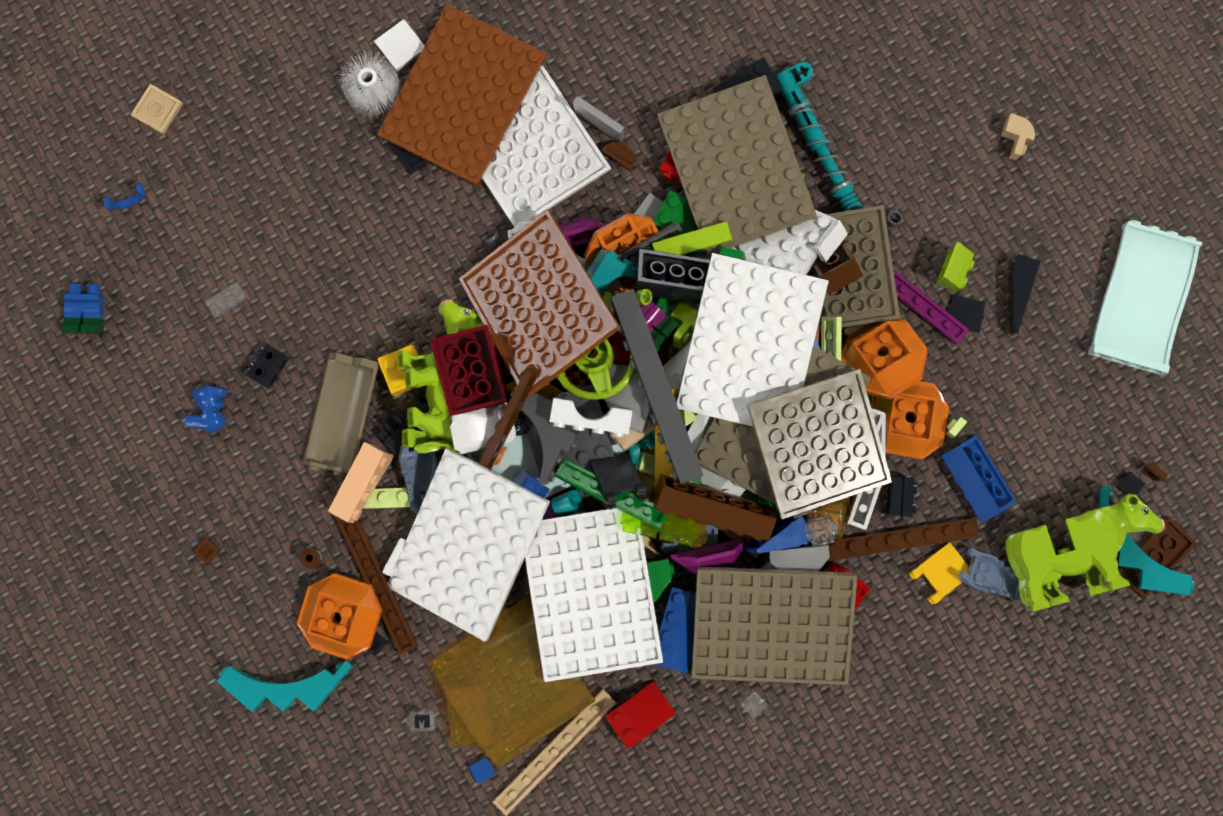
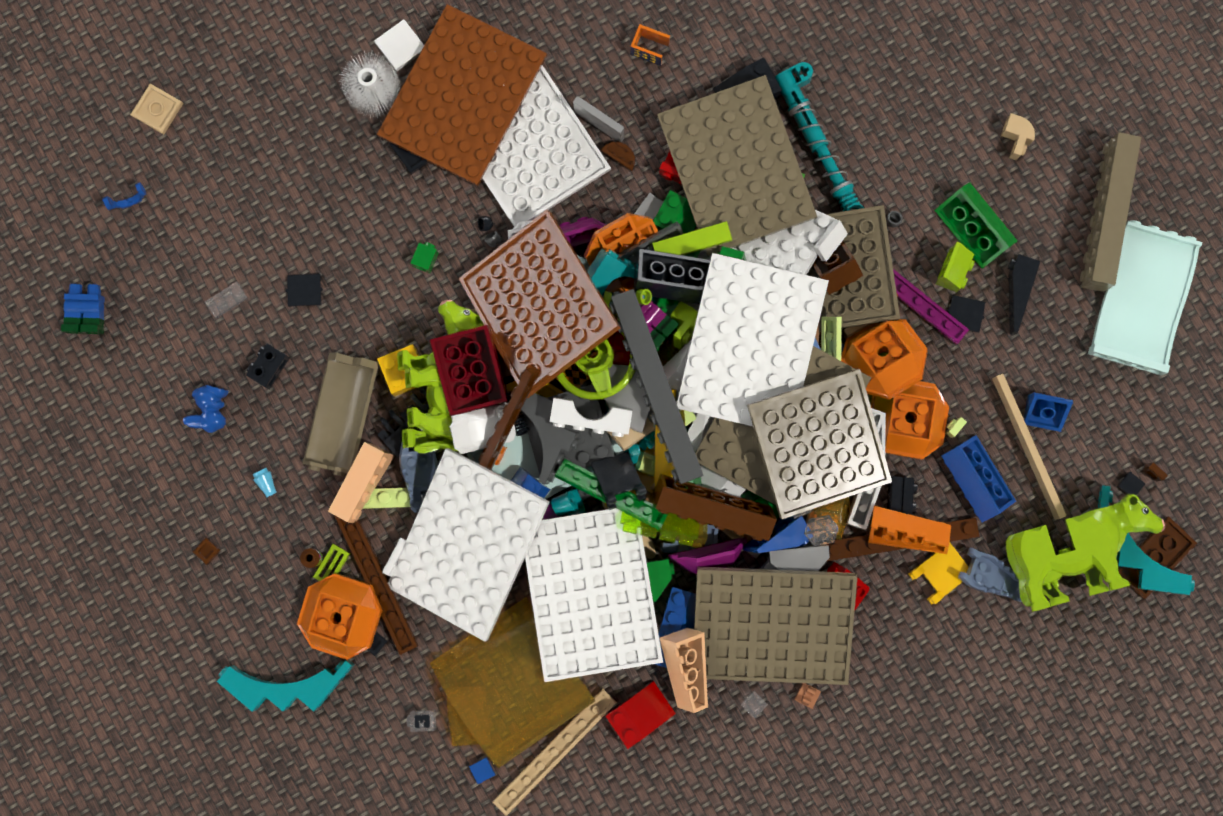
none -> medium azure cone [252,468,277,498]
none -> black piece [286,274,323,307]
none -> lime tile [313,544,351,581]
none -> green brick [410,242,439,274]
none -> black hinge [478,216,493,232]
none -> orange piece [630,24,670,66]
none -> light nougat wedge [659,628,708,713]
none -> nougat tile [794,683,821,709]
none -> orange wedge [868,506,951,554]
none -> green slope [934,182,1018,269]
none -> tan tile [992,374,1066,520]
none -> blue slope [1023,392,1073,432]
none -> dark tan brick [1080,132,1141,292]

